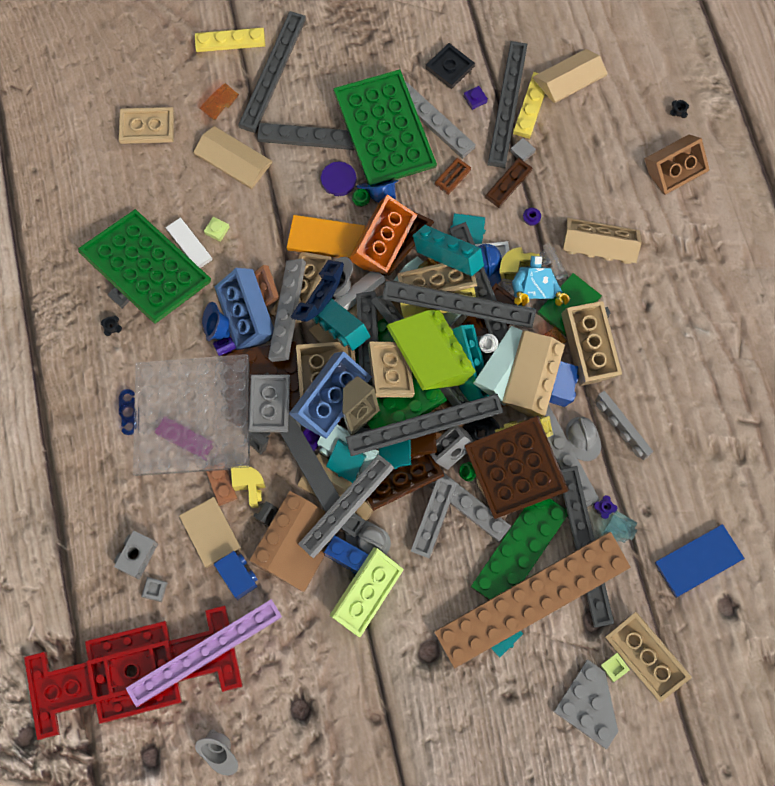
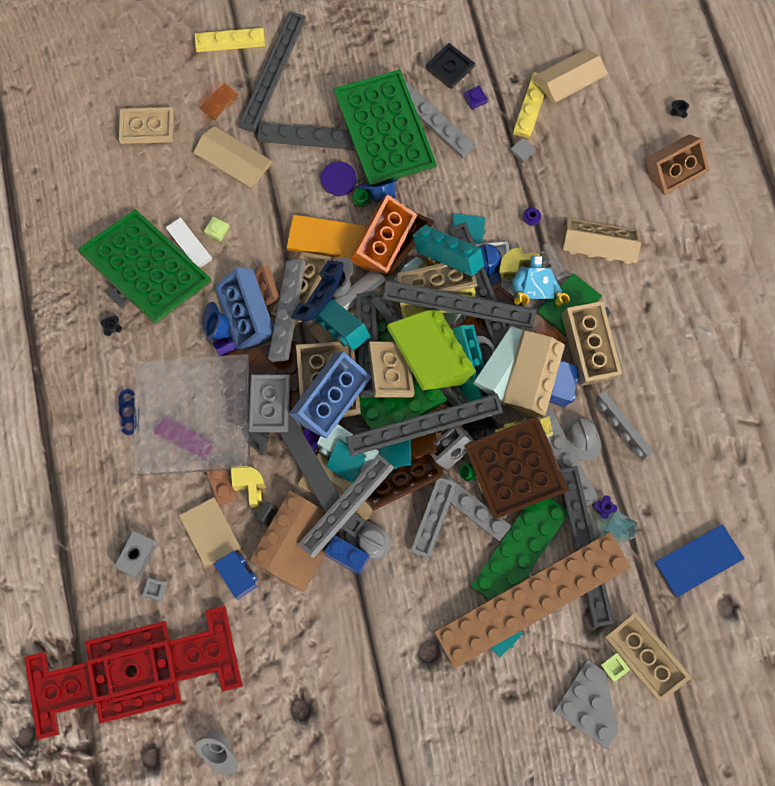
lavender plate [126,599,282,707] -> none
yellowish green tile [329,547,404,637] -> none
dark tan slope [343,376,380,435] -> none
dark orange tile [435,157,471,195] -> none
white plate [479,334,498,353] -> none
reddish brown tile [485,158,533,208] -> none
dark grey tile [488,41,528,168] -> none

